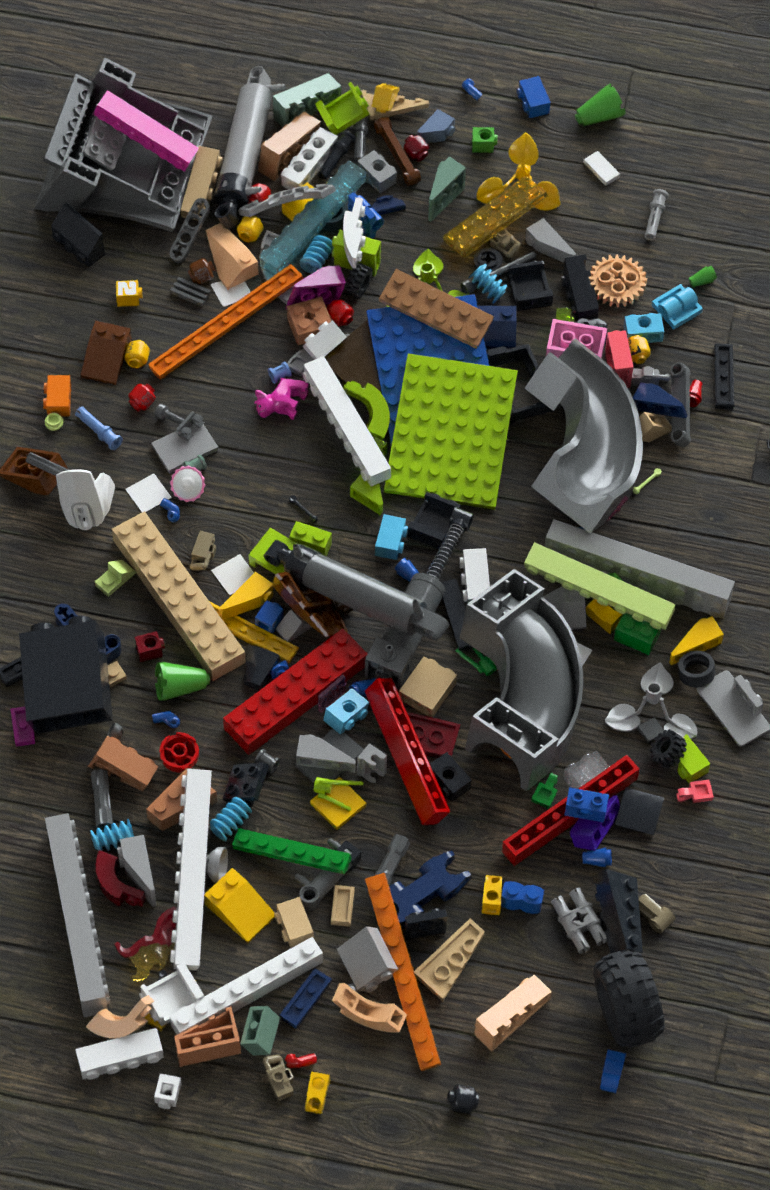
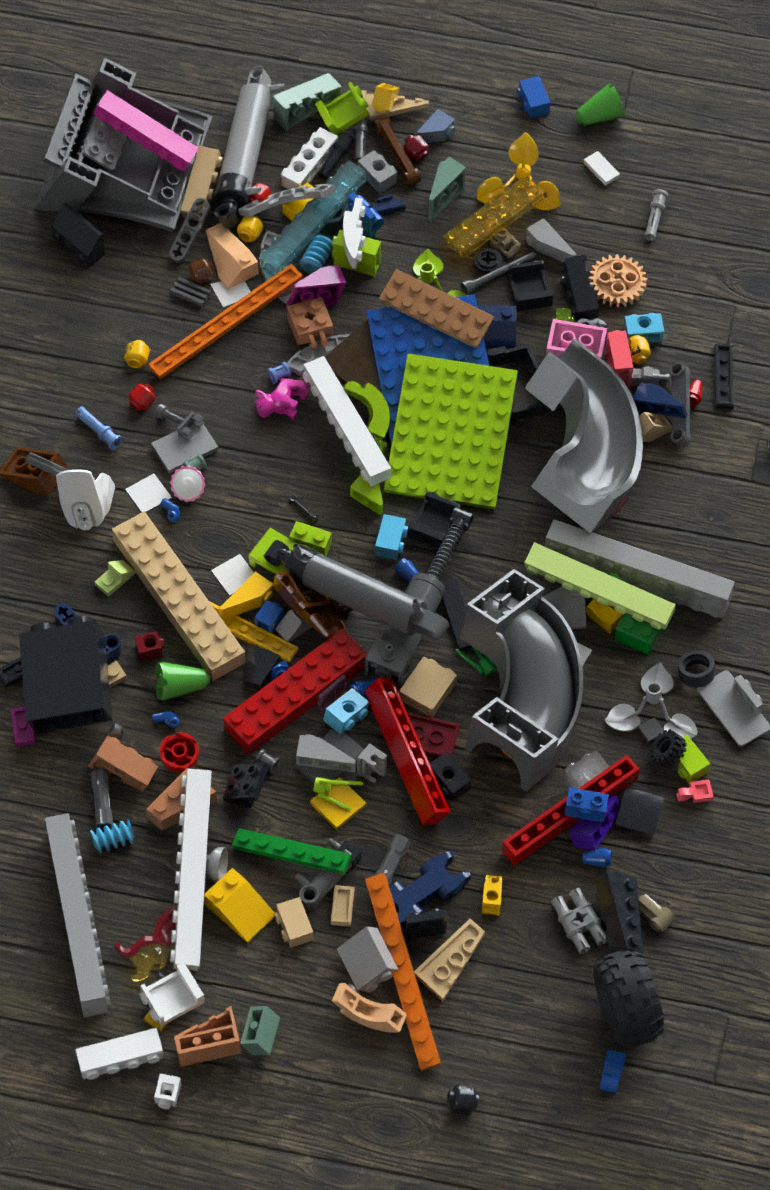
orange brick [43,375,71,417] -> none
yellowish green plate [45,413,63,431] -> none
reddish brown slope [81,321,132,385] -> none
light nougat arch [86,995,154,1038] -> none
dark red arch [96,850,145,907] -> none
yellow brick [116,280,143,307] -> none
light grey slope [117,835,156,907] -> none
white brick [170,937,323,1035] -> none
dark tan piece [190,531,216,571] -> none
medium azure piece [210,797,252,841] -> none
medium nougat wedge [258,112,321,181] -> none
dark tan piece [263,1054,294,1101] -> none
dark blue plate [279,968,332,1029] -> none
red arm [285,1053,317,1069] -> none
white brick [302,320,346,360] -> none
yellow leg [305,1072,330,1114] -> none
red head [327,299,354,327] -> none
black tyre [345,262,373,298] -> none
white brick [459,548,490,604] -> none
blue arm [462,79,482,101] -> none
medium azure piece [468,264,507,304] -> none
bright green brick [472,127,497,153] -> none
light nougat wedge [475,975,552,1052] -> none
blue brick [501,881,544,914] -> none
green plate [531,773,558,809] -> none
yellowish green hinge [633,468,662,494] -> none
medium azure plate [652,284,703,329] -> none
yellow slope [669,616,724,665] -> none
bright green cone [689,266,717,288] -> none

